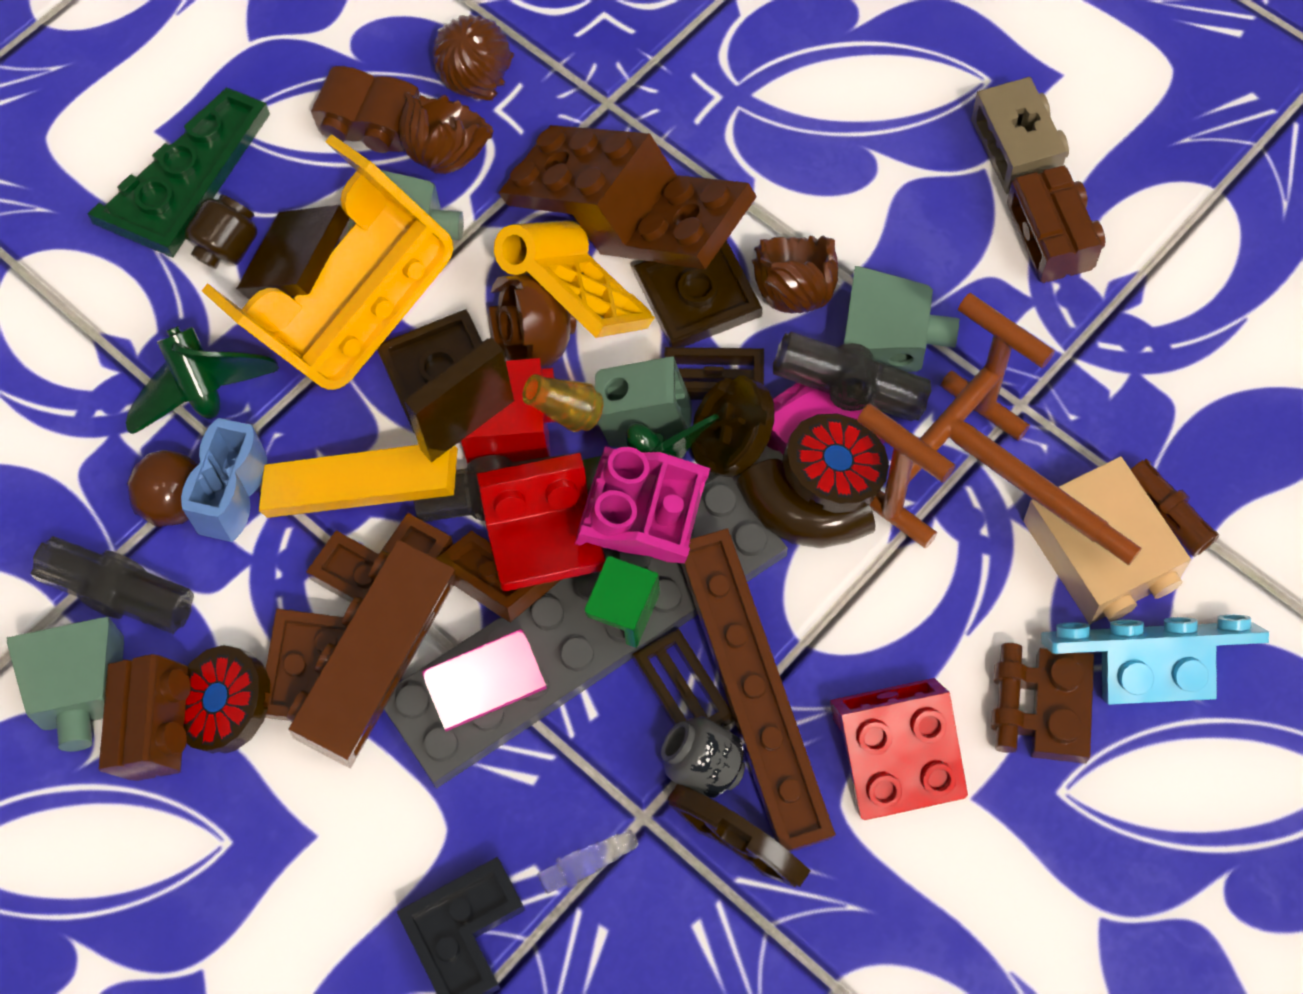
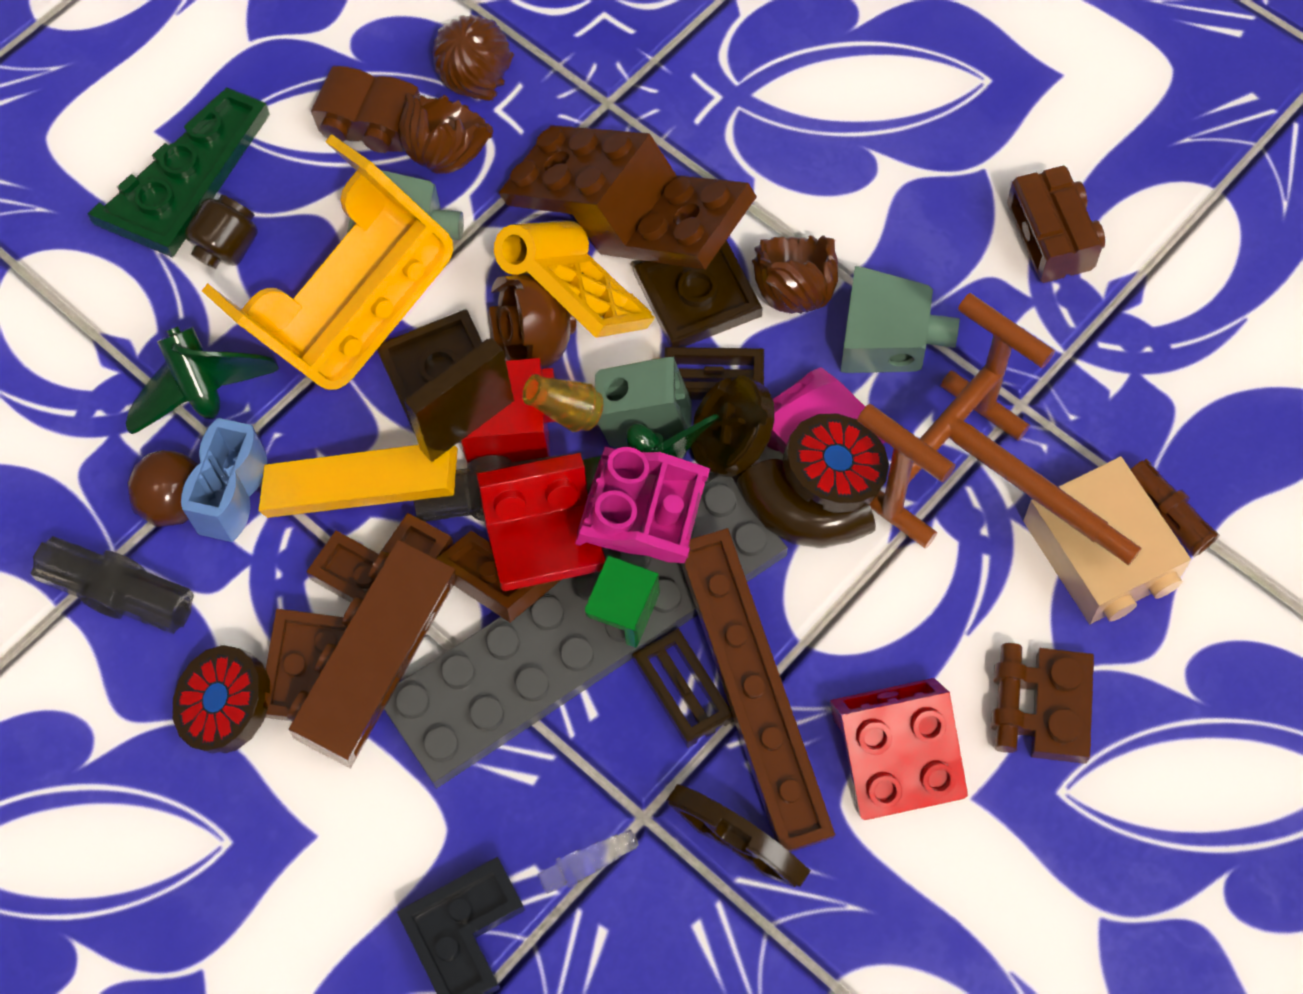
sand green torso [7,616,124,752] -> none
reddish brown brick [98,654,191,781] -> none
dark brown tile [236,205,349,299] -> none
slope [422,629,547,732] -> none
dark grey head [661,716,745,798] -> none
clear smoke piece [773,332,931,422] -> none
dark tan brick [971,77,1069,194] -> none
medium azure bracket [1041,614,1269,705] -> none

